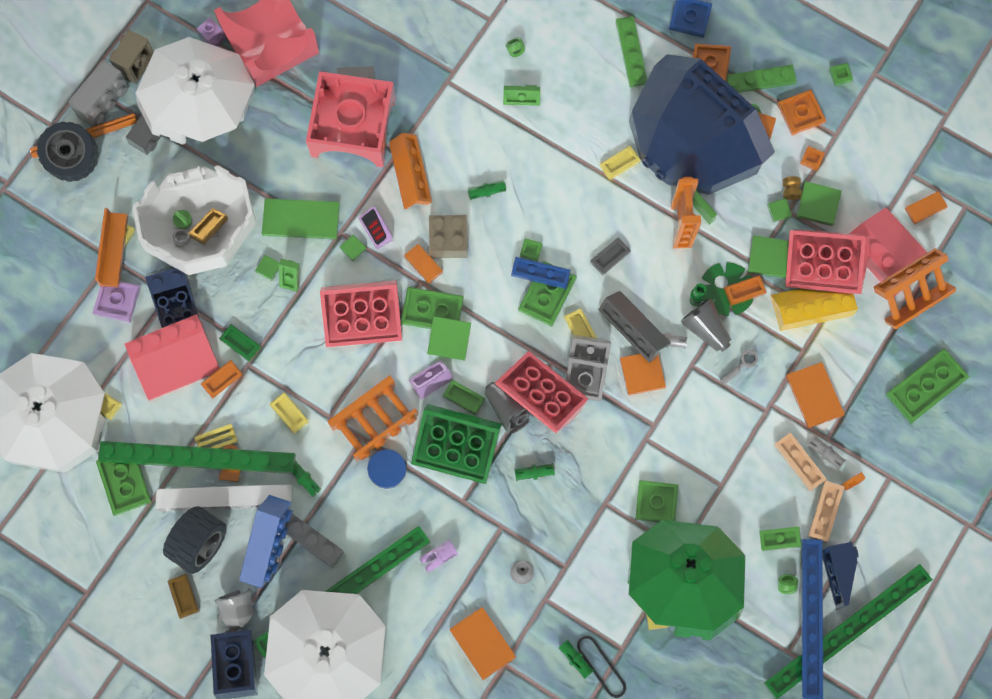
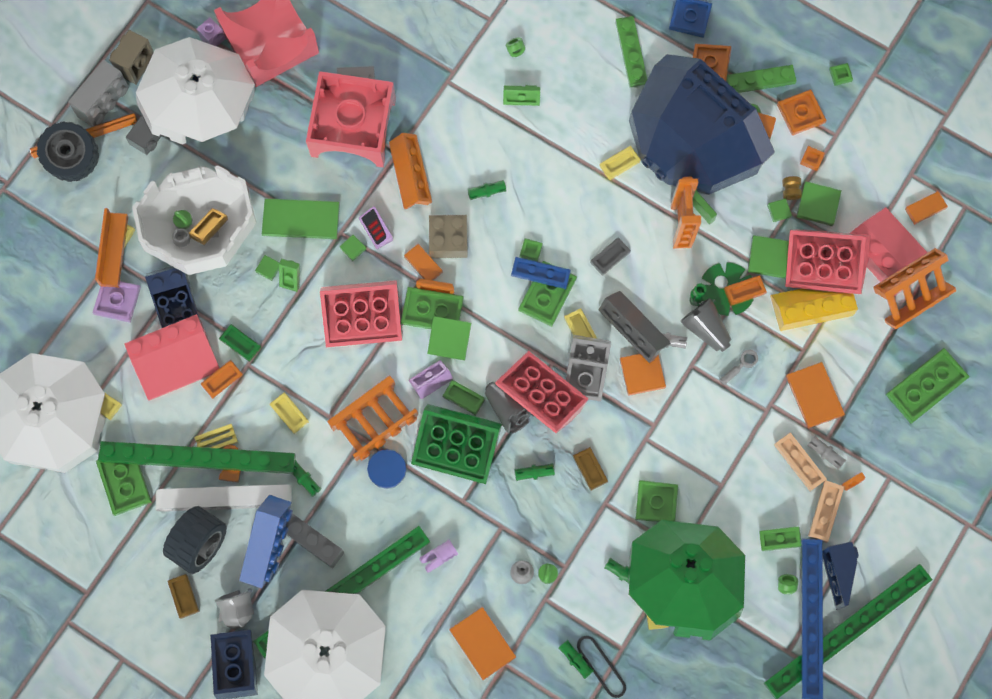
none -> orange tile [416,279,454,294]
none -> bright green tile [538,563,558,584]
none -> pearl gold tile [573,447,608,491]
none -> green pin [604,557,629,582]

